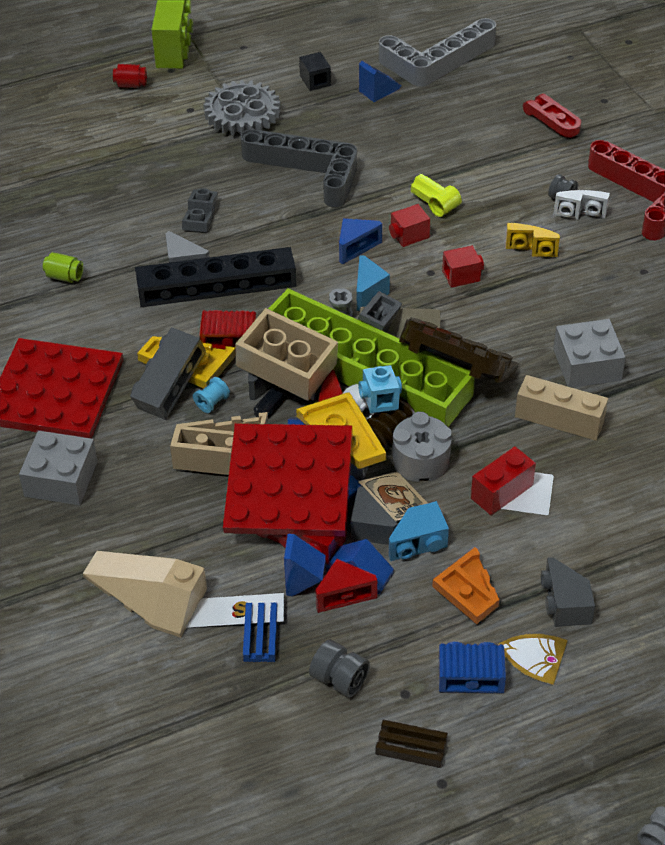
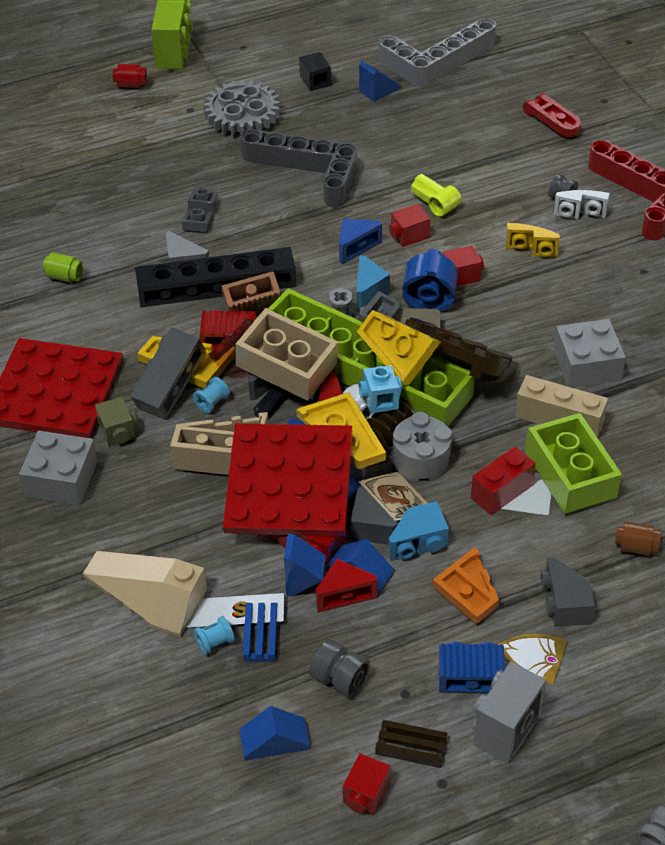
none -> olive brick [95,397,138,447]
none -> medium azure bush [193,616,235,655]
none -> clear red tile [209,318,253,363]
none -> nougat brick [222,271,280,313]
none -> blue slope [239,706,310,761]
none -> red brick [342,753,391,816]
none -> yellow wing [357,310,441,386]
none -> blue brick [402,249,458,311]
none -> light grey brick [472,661,546,764]
none -> lime brick [525,413,622,514]
none -> dark orange brick [615,521,661,556]

